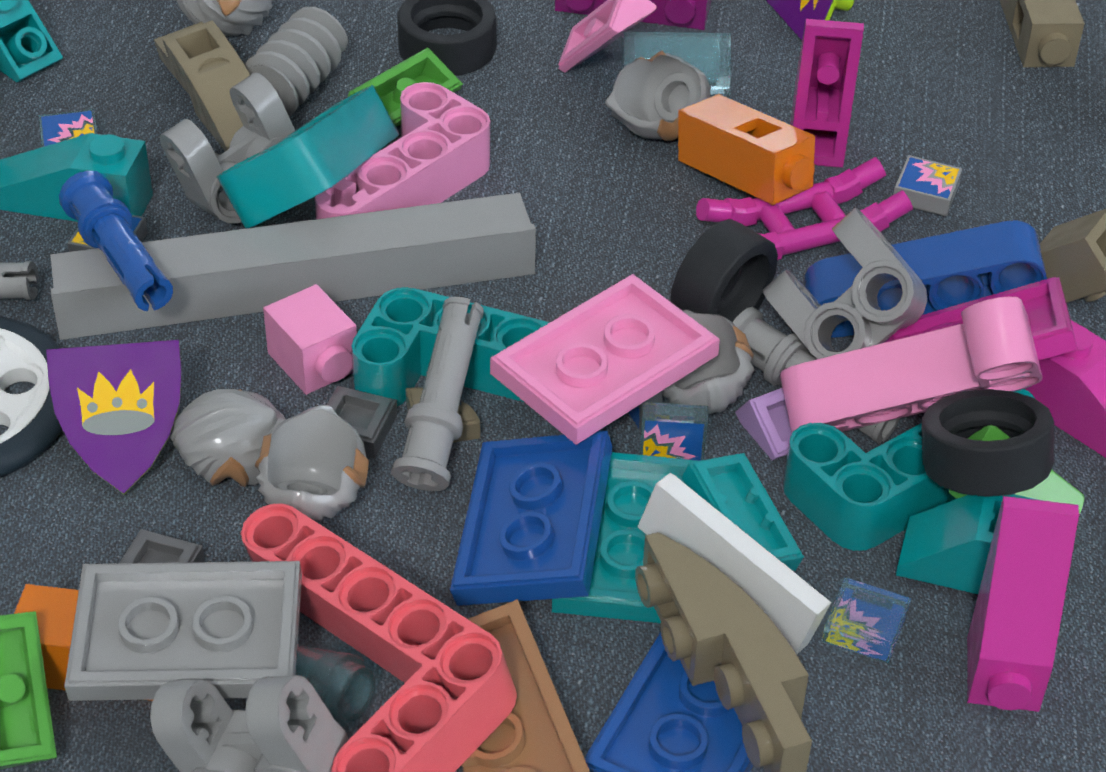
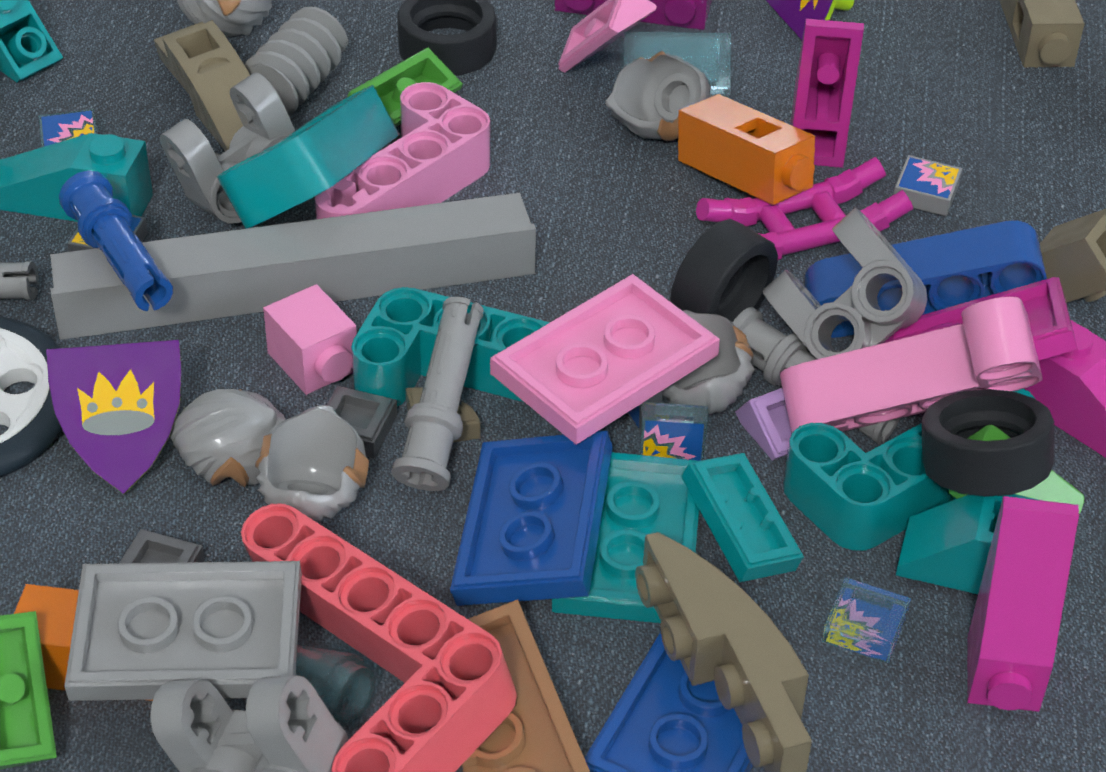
white tile [638,473,831,655] -> none

